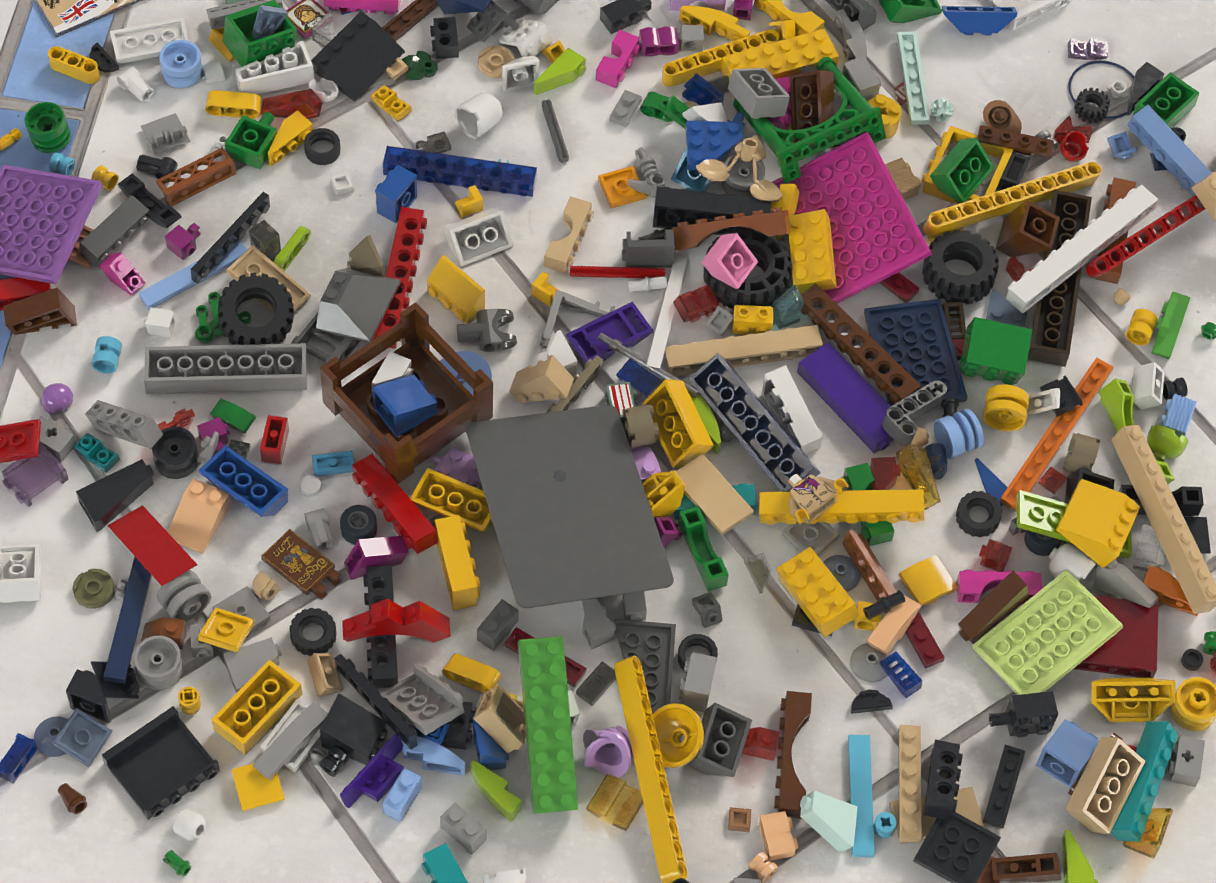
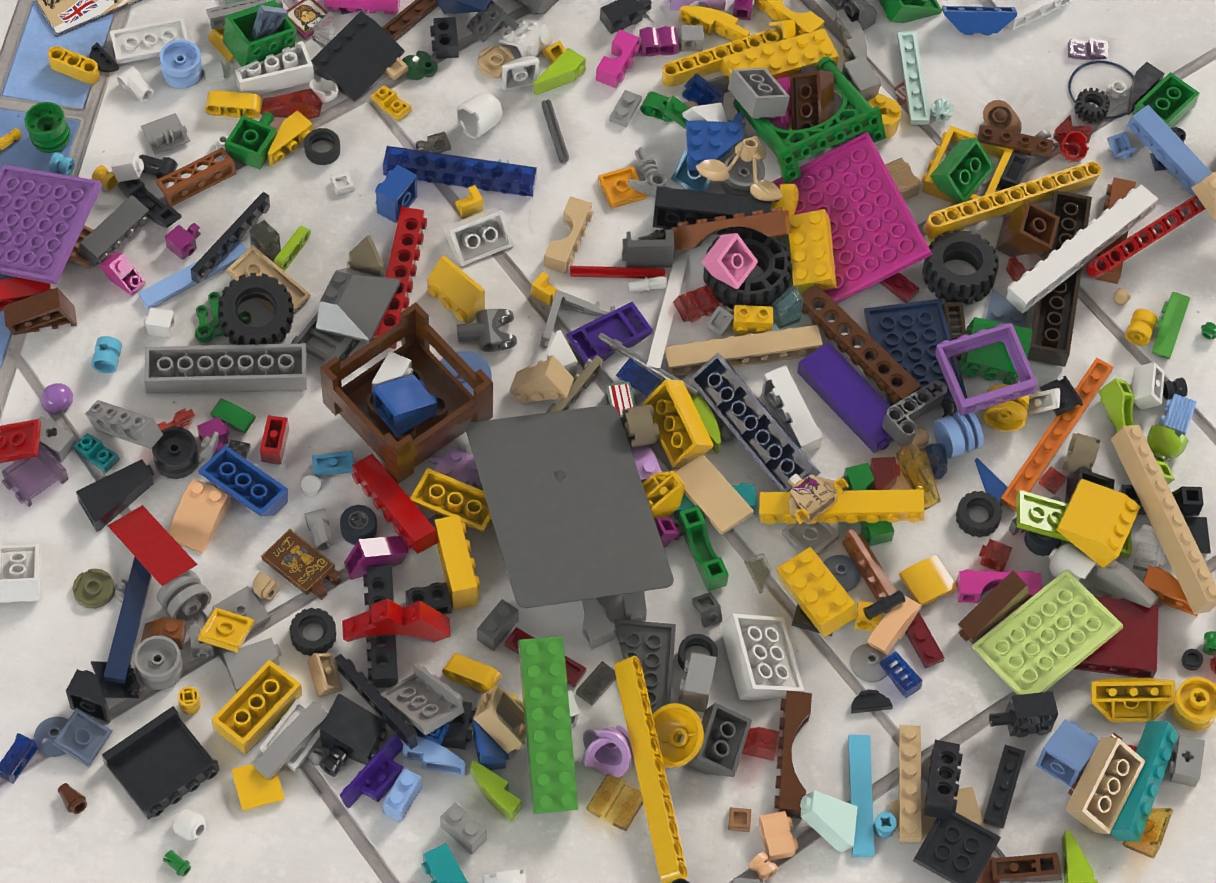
none -> white brick [111,152,144,182]
none -> black brick [405,582,452,615]
none -> white slope [720,614,804,701]
none -> medium lavender piece [935,323,1038,416]

